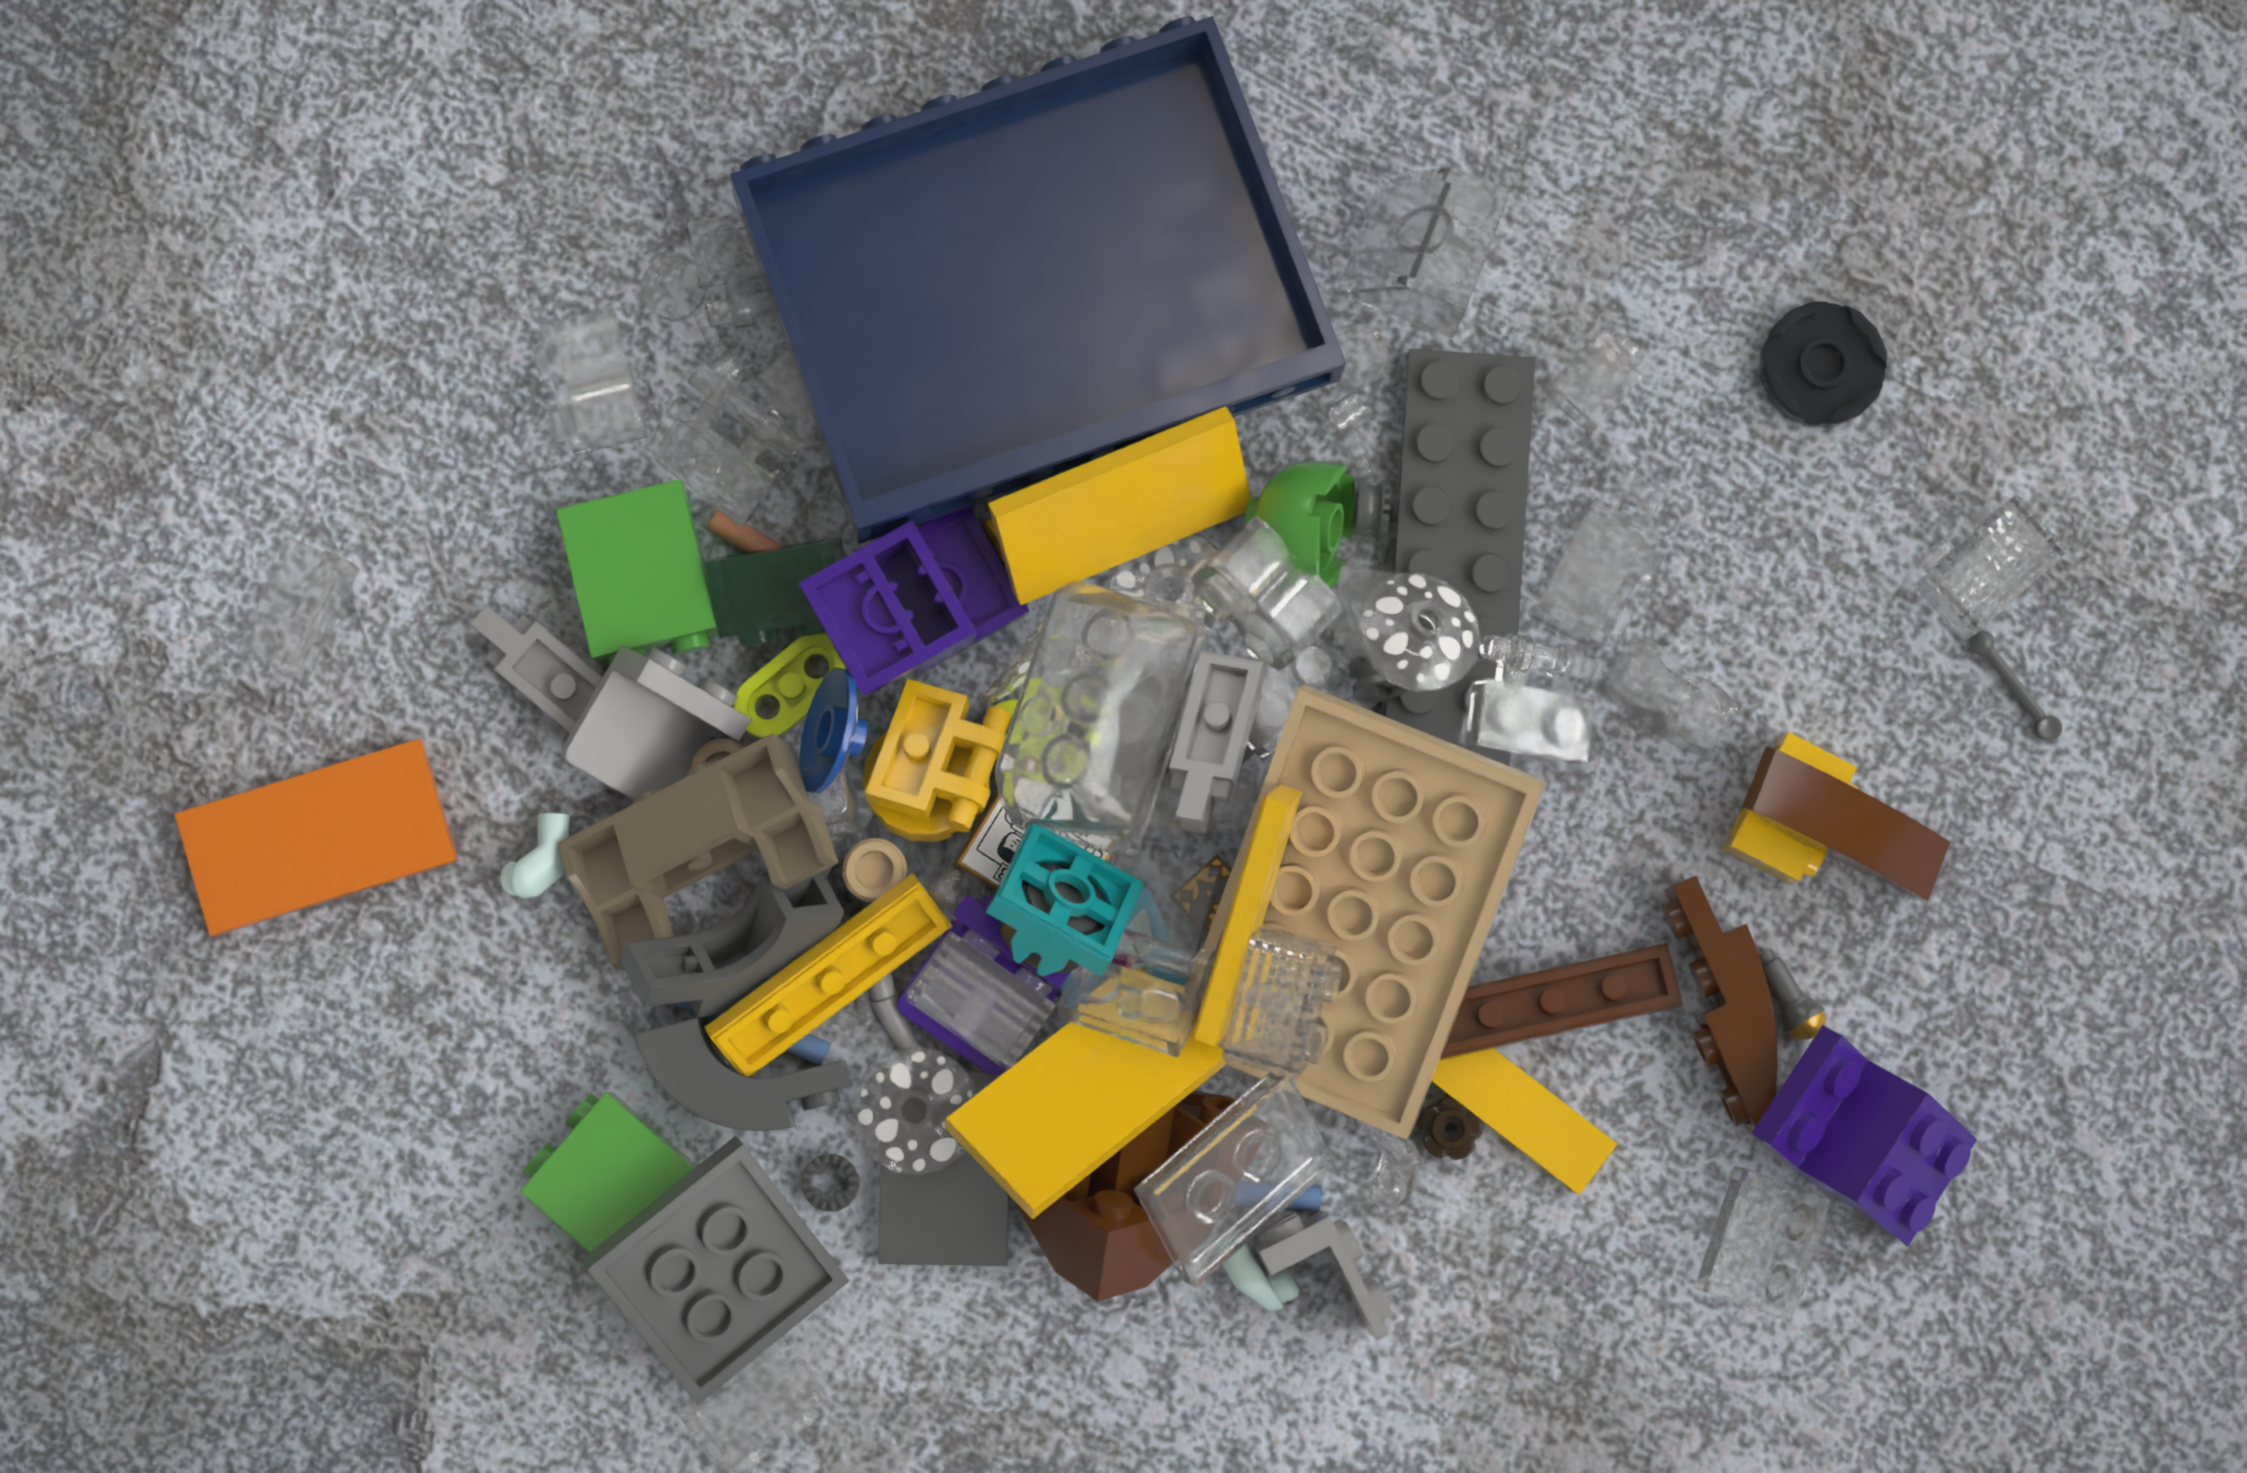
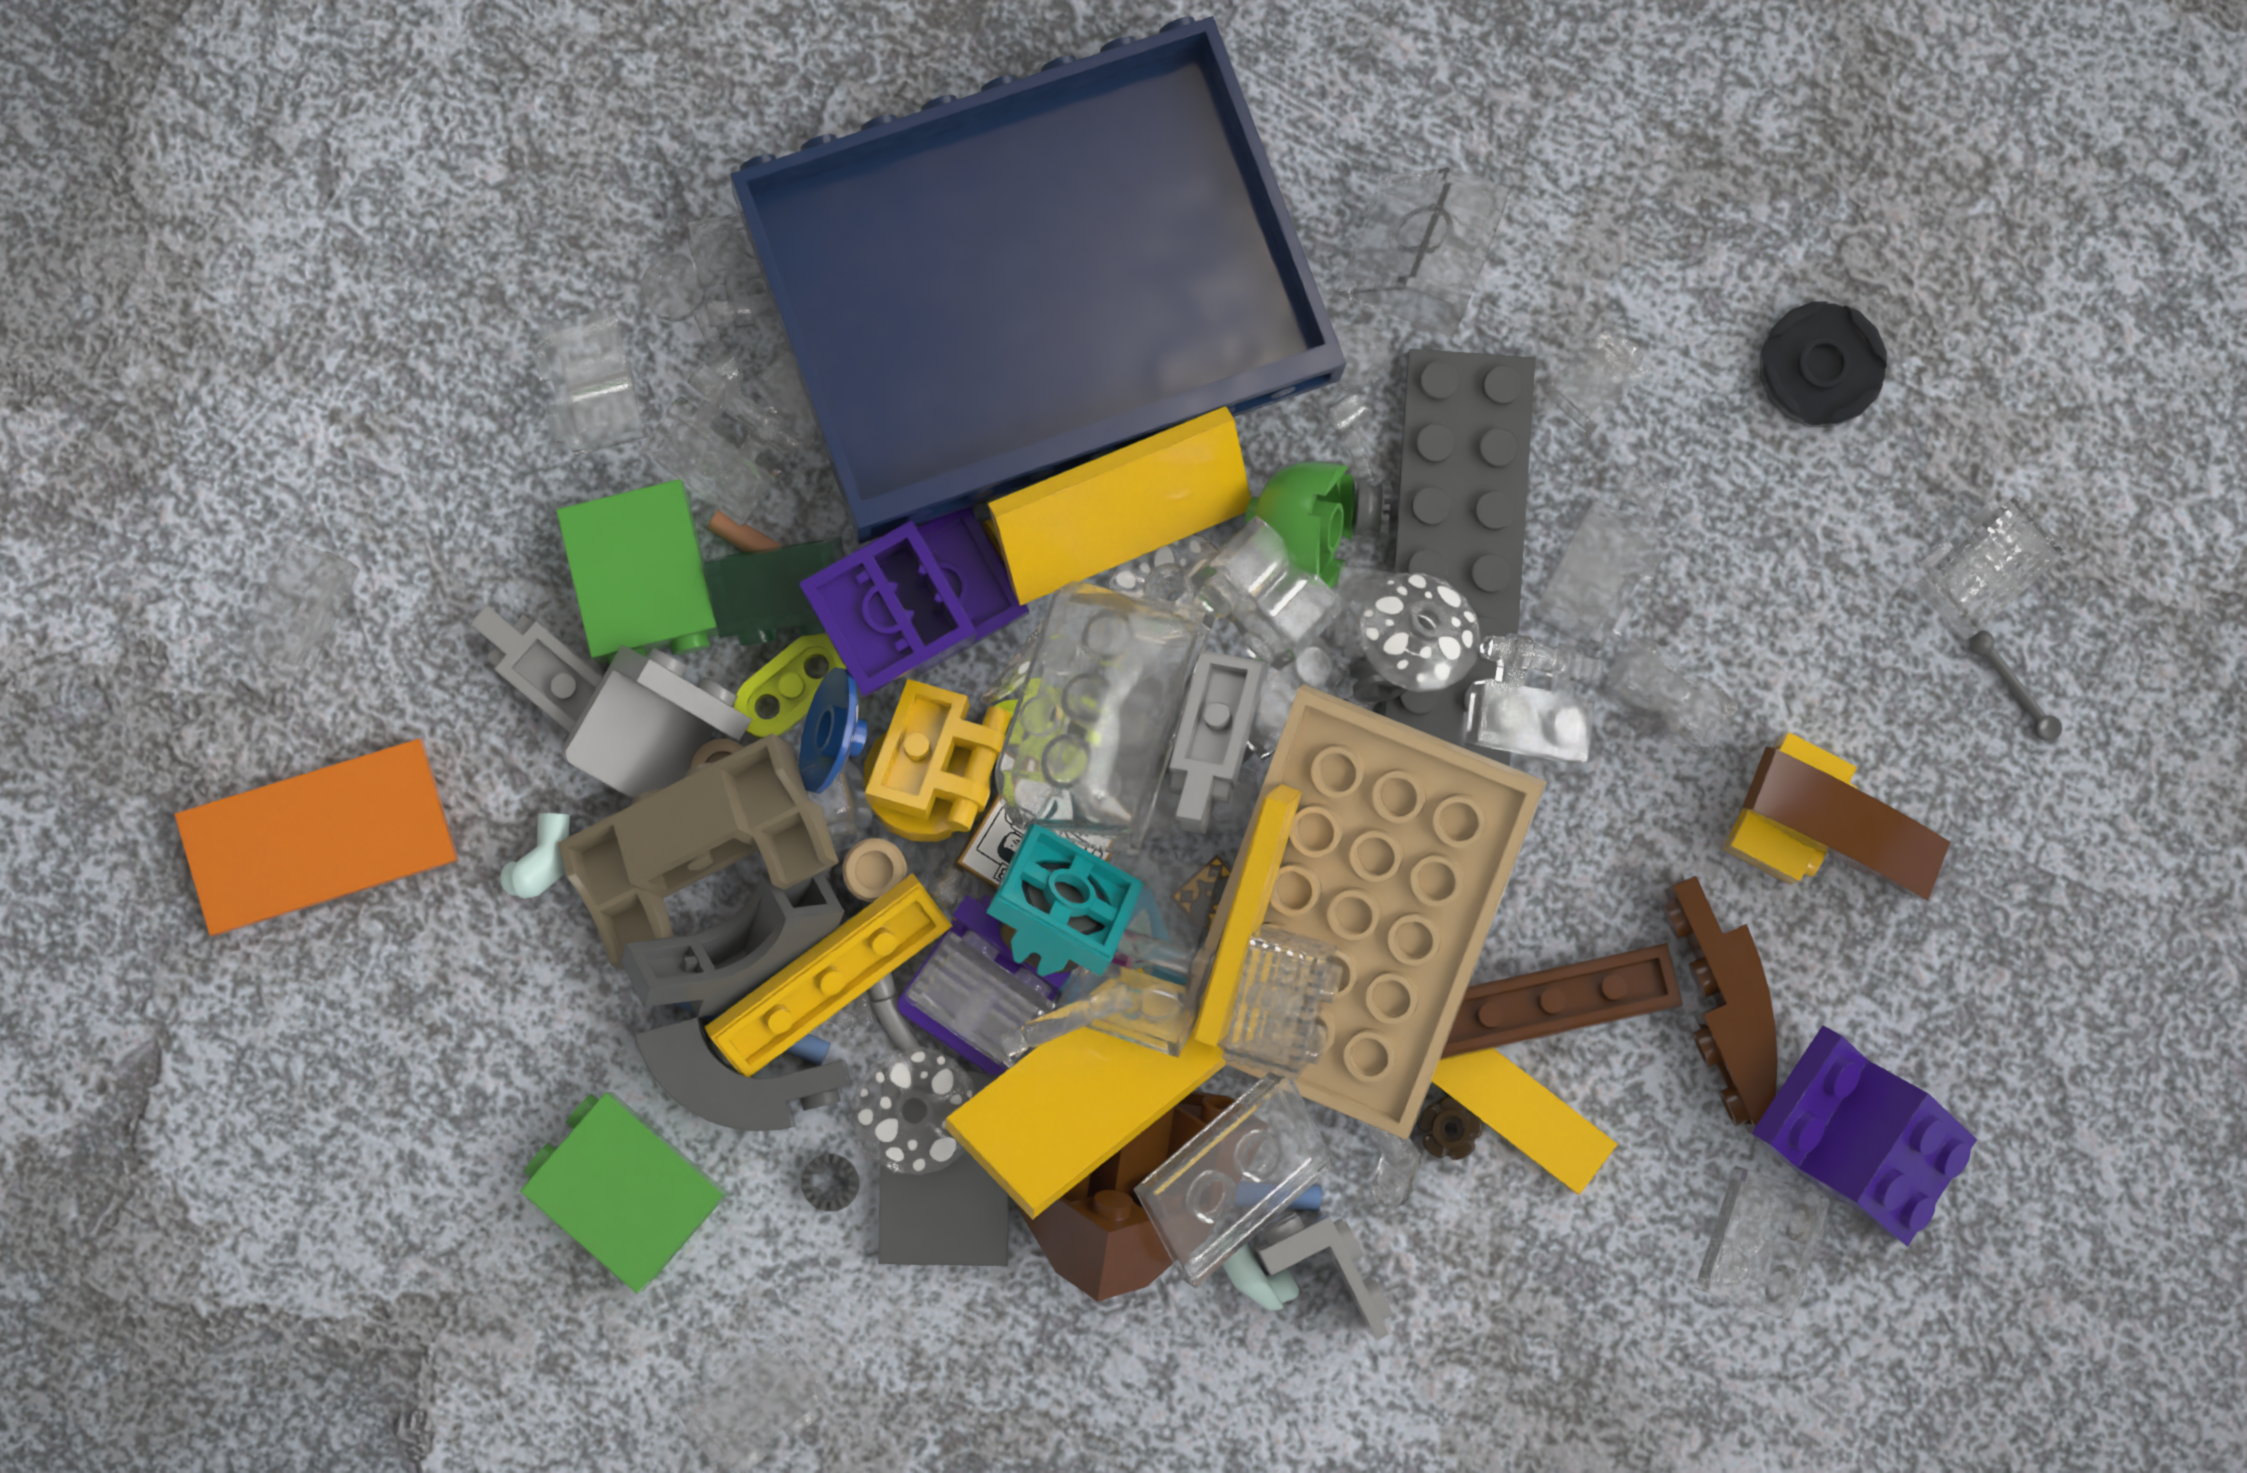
dark grey plate [580,1136,850,1405] -> none
dark grey piece [1759,948,1826,1040] -> none
none -> clear wheel [999,982,1134,1058]

